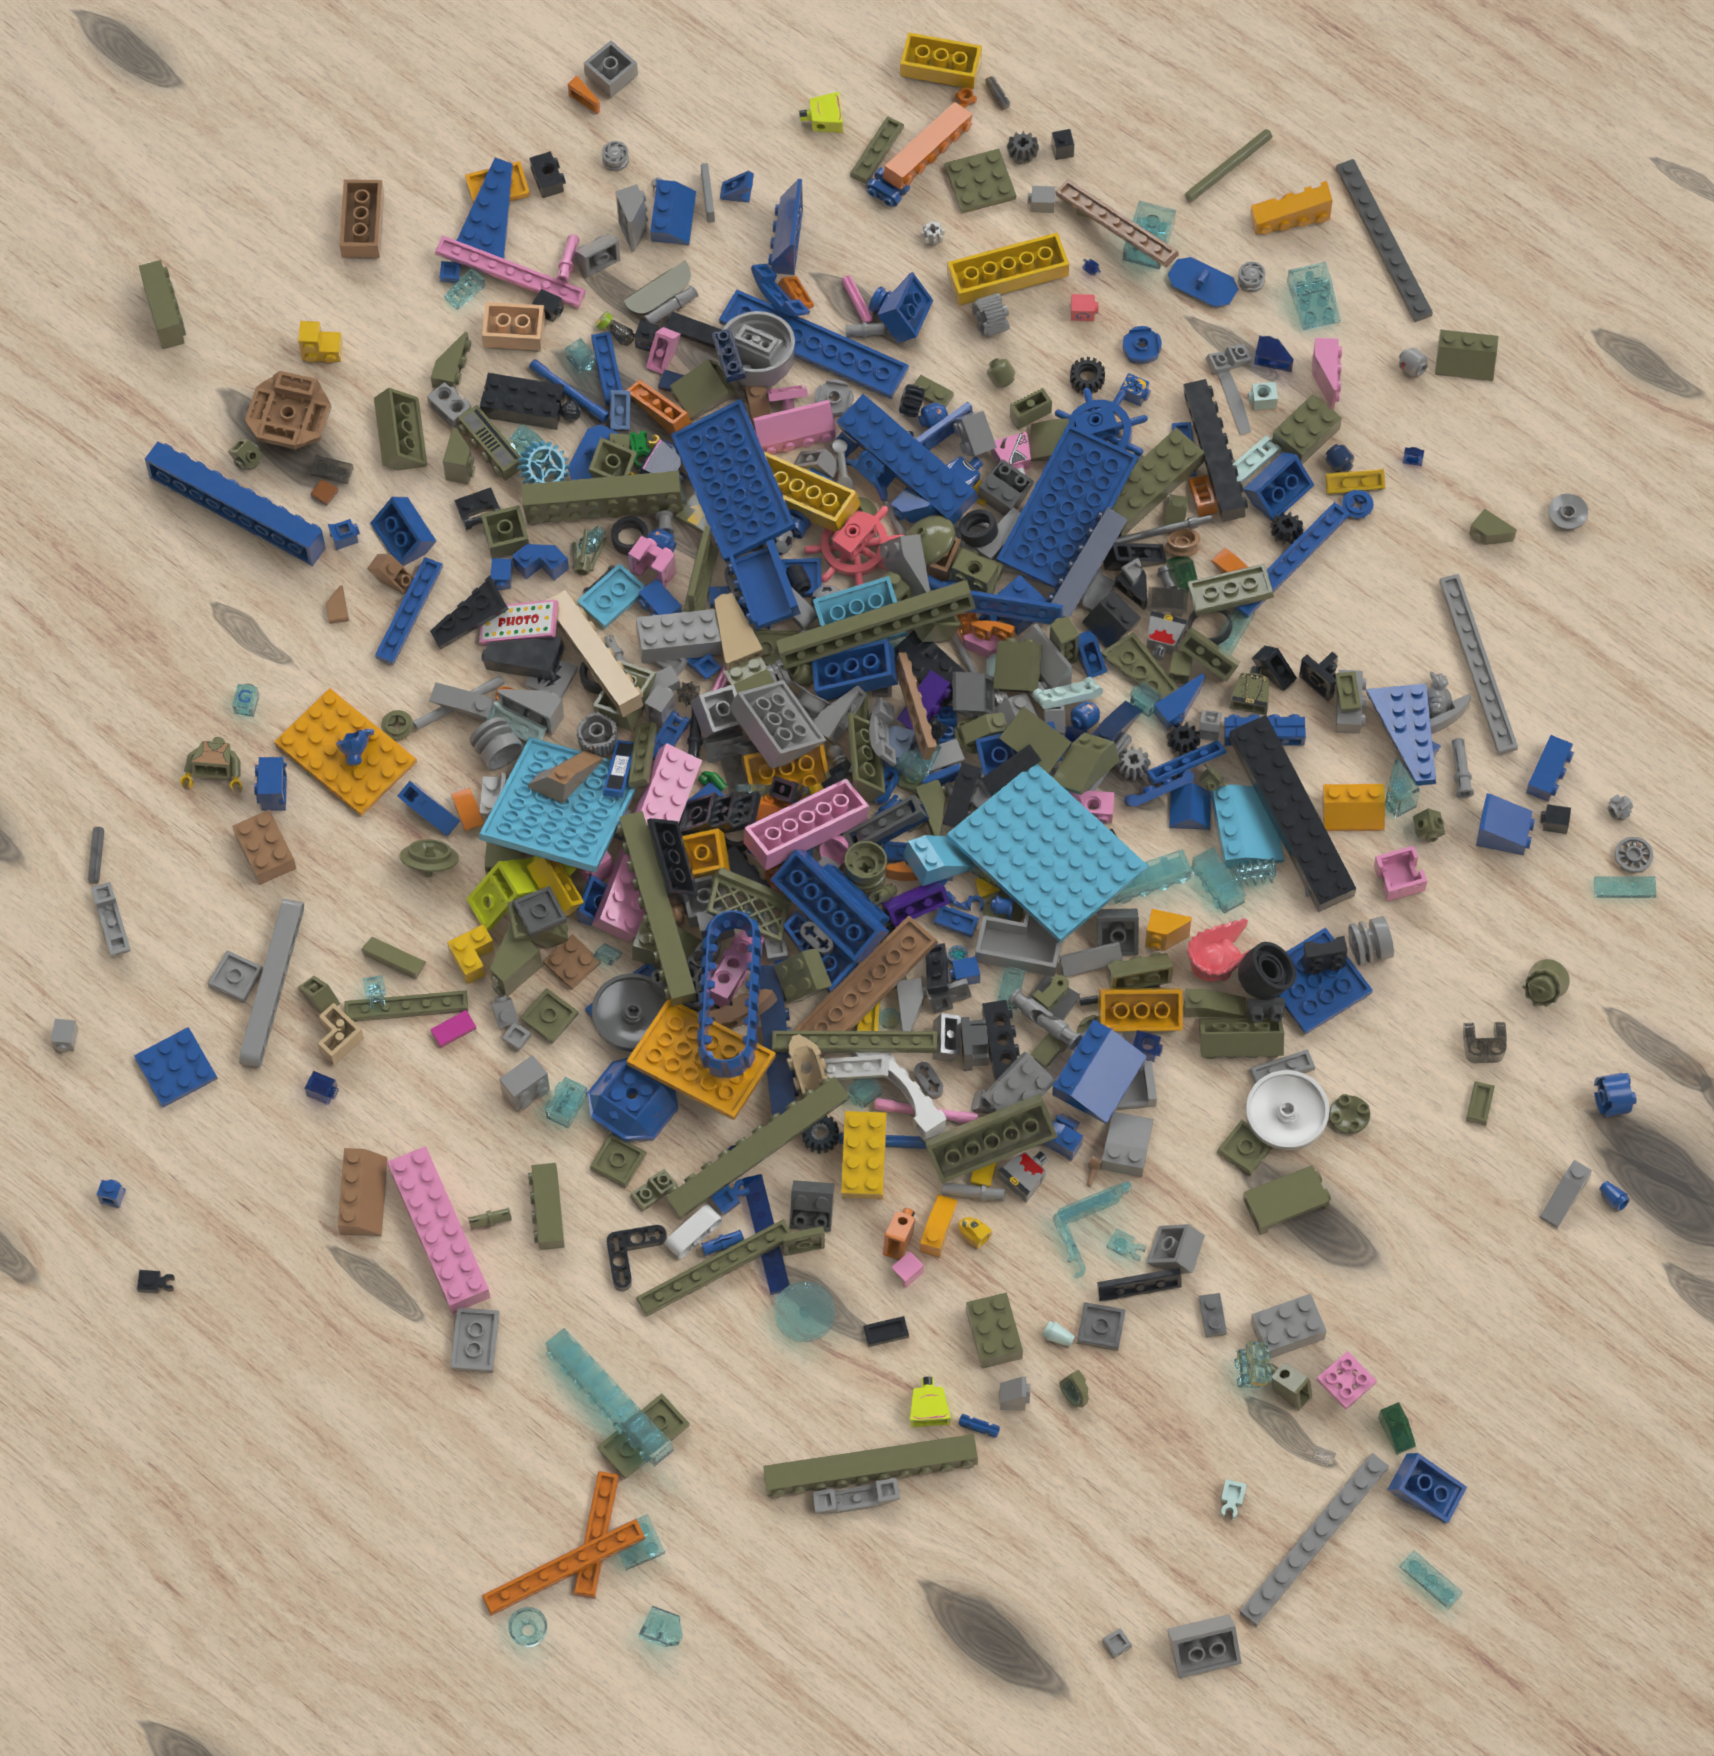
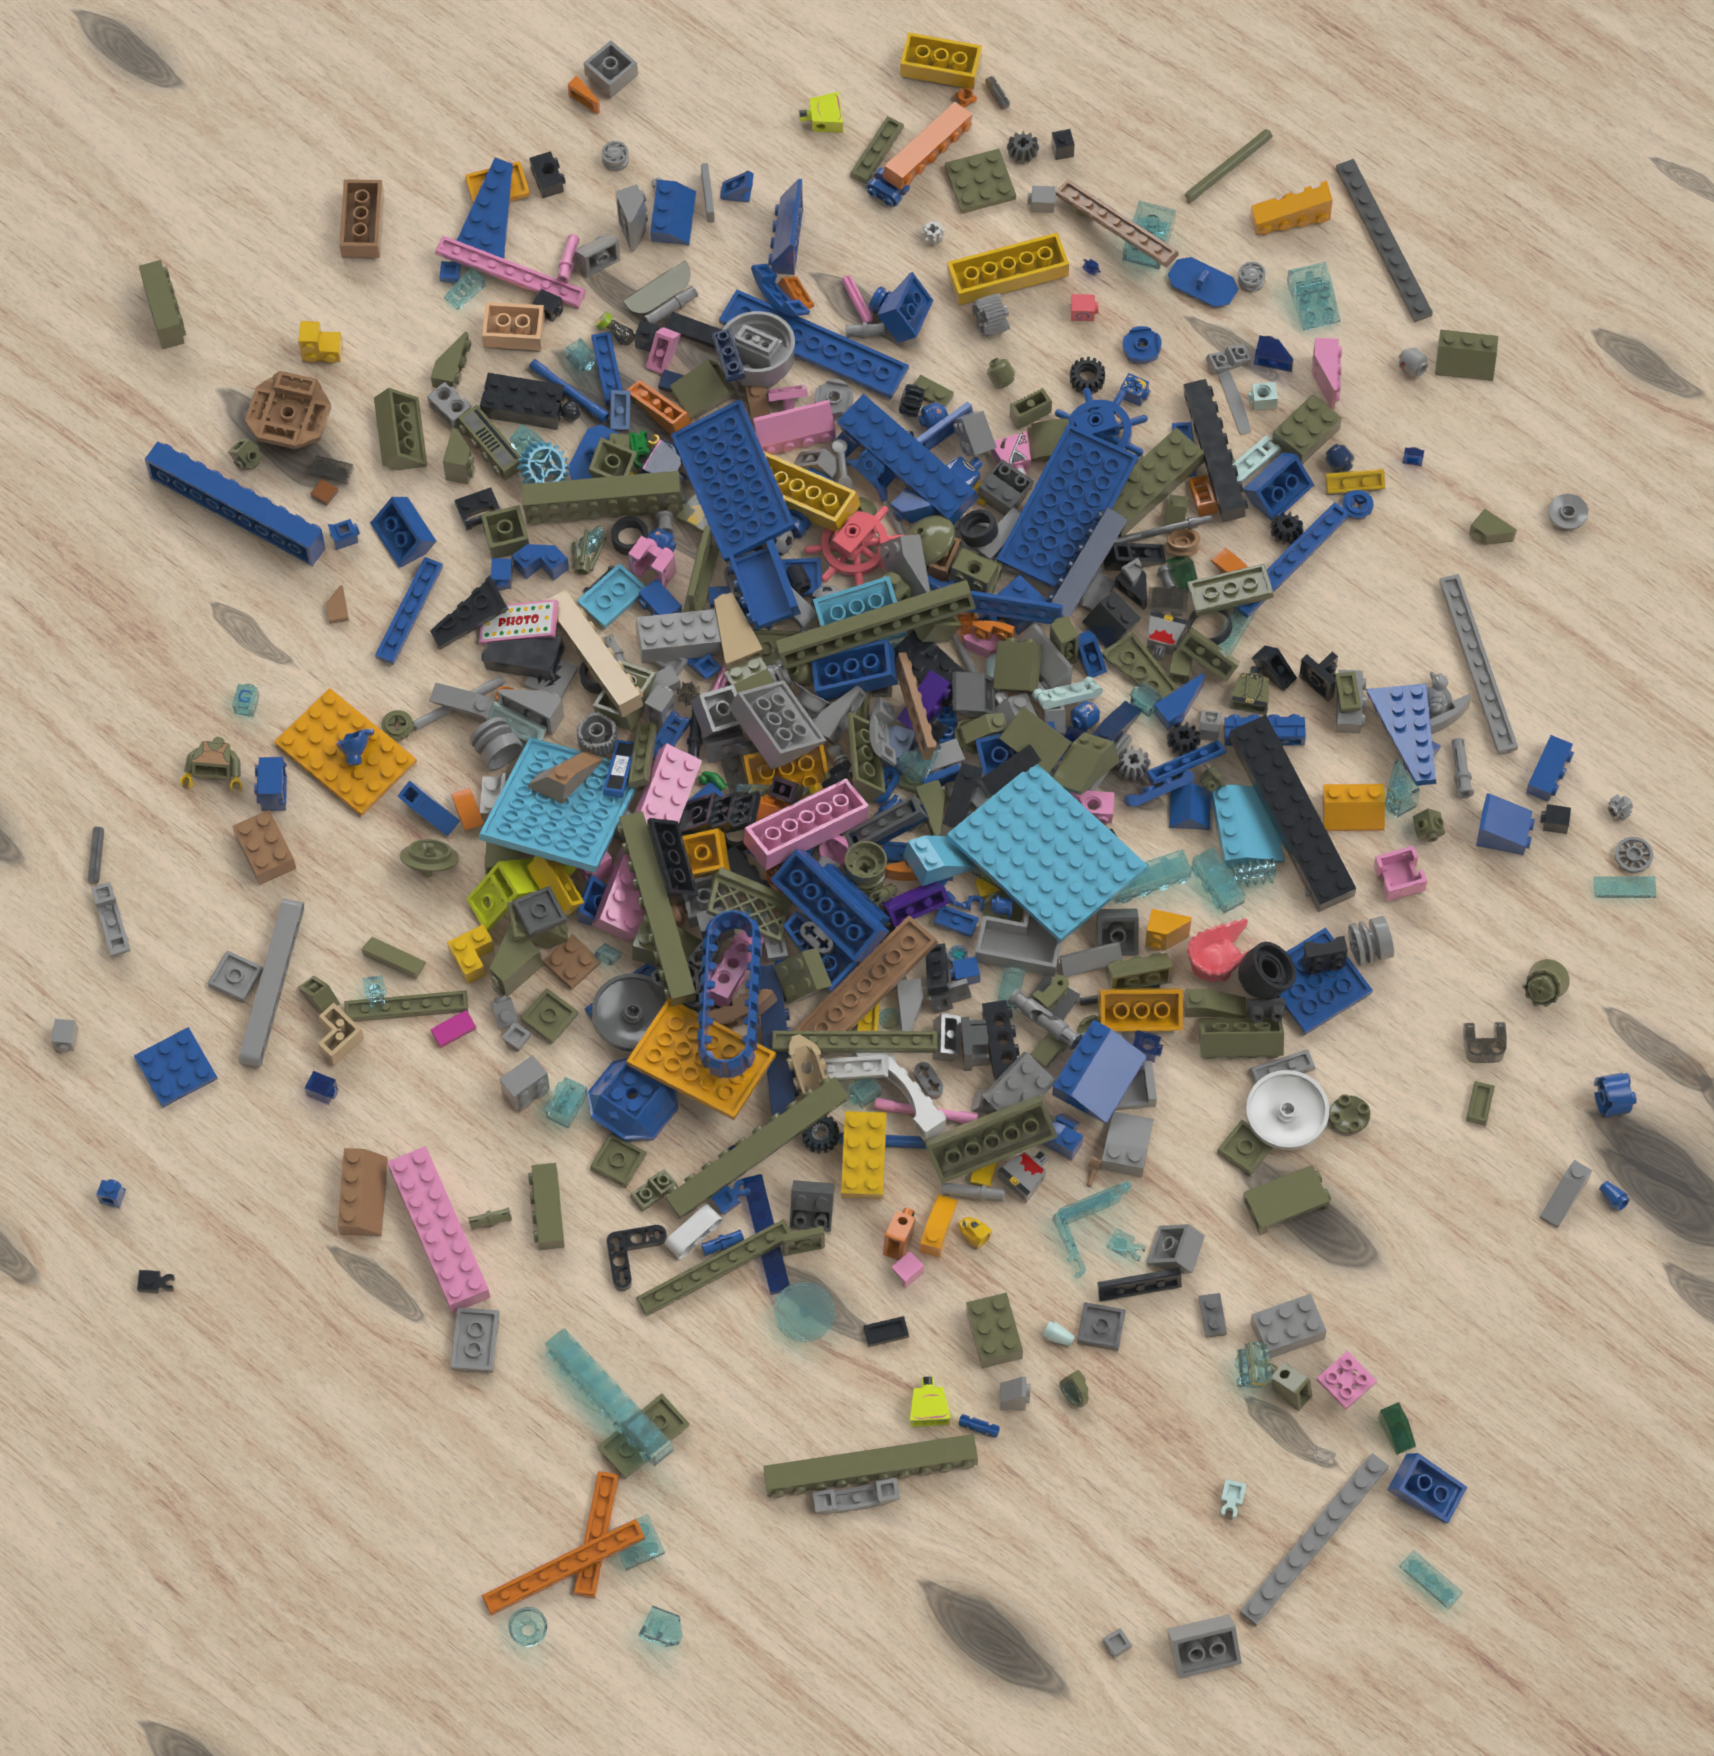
medium nougat slope [367,554,414,594] -> none

